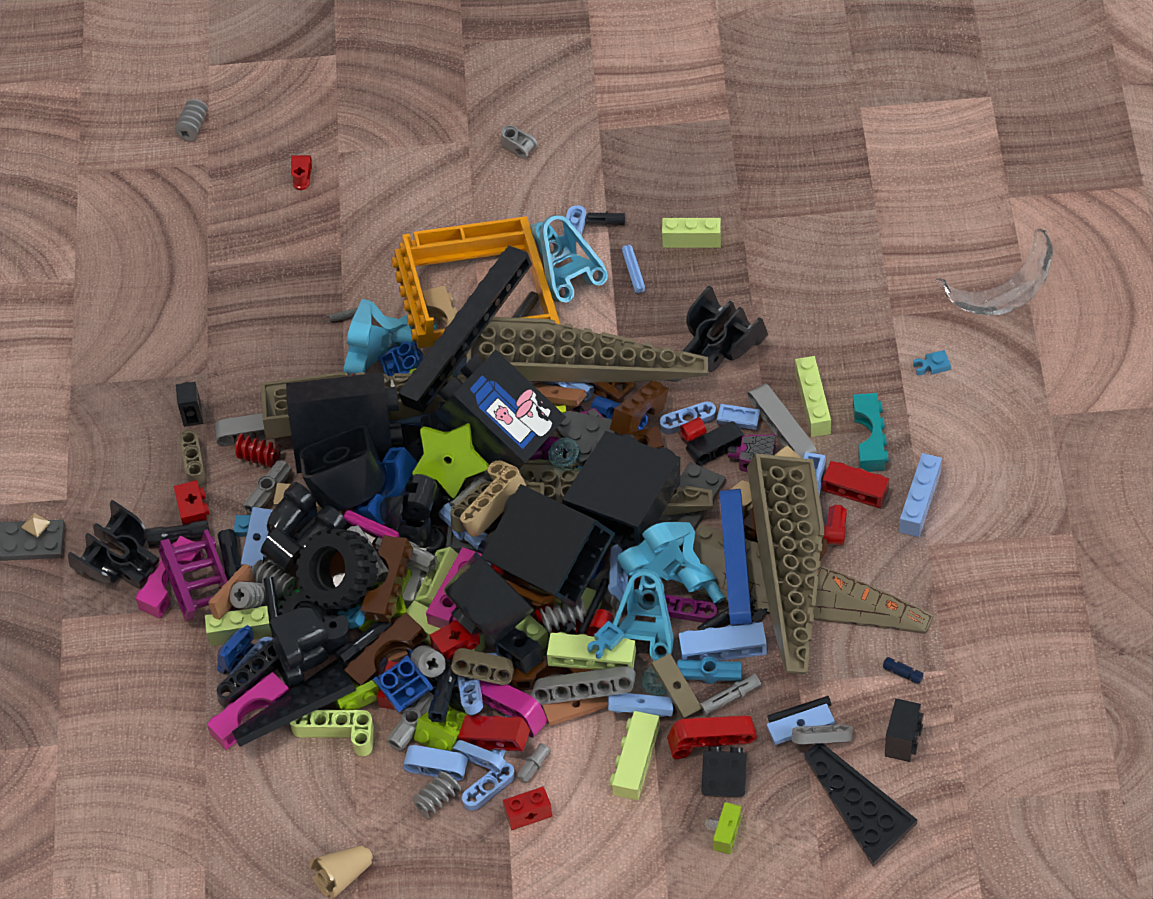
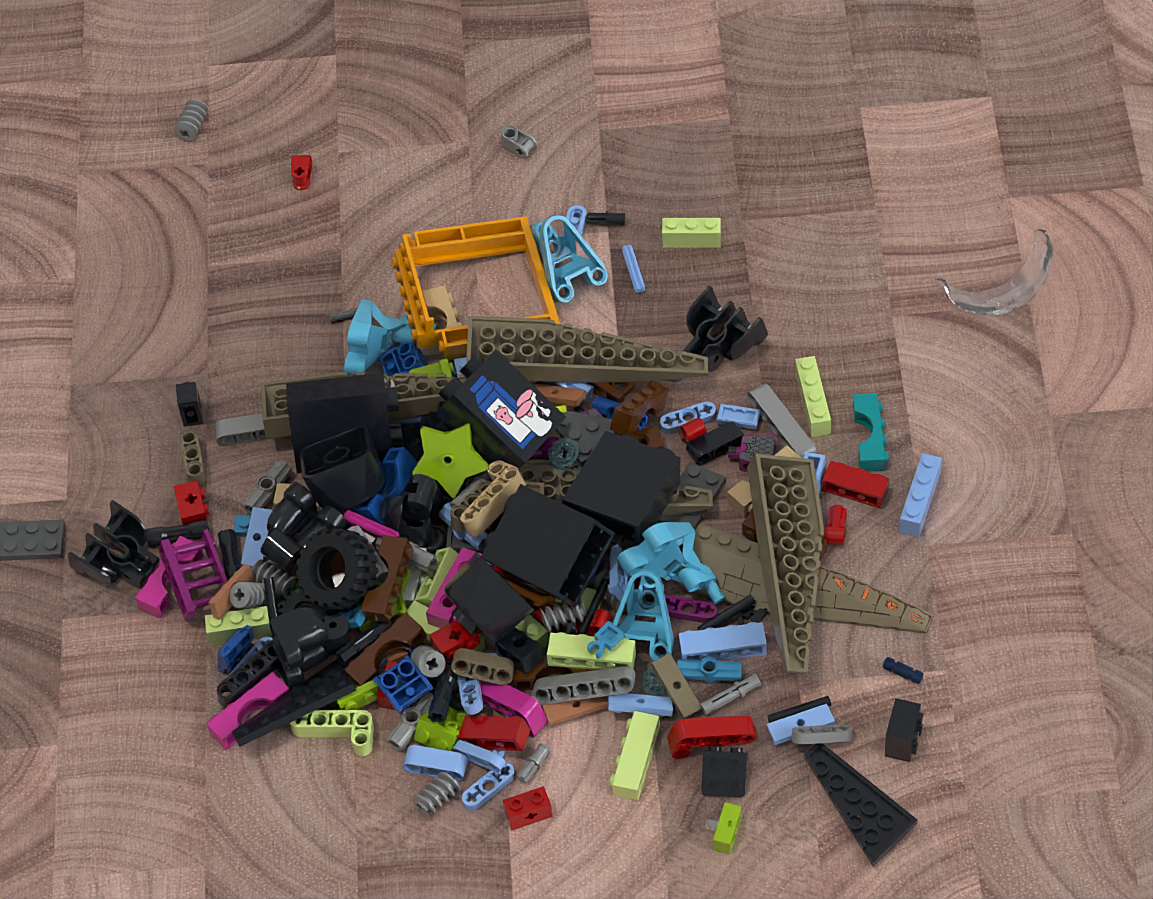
tan slope [21,513,50,538] -> none
red piece [235,434,280,468] -> none
tan cone [309,846,373,899] -> none
black brick [398,245,532,413] -> none
dark grey axle [511,291,539,318] -> none
blue beam [720,489,752,625] -> none
dark azure plate [913,350,951,375] -> none

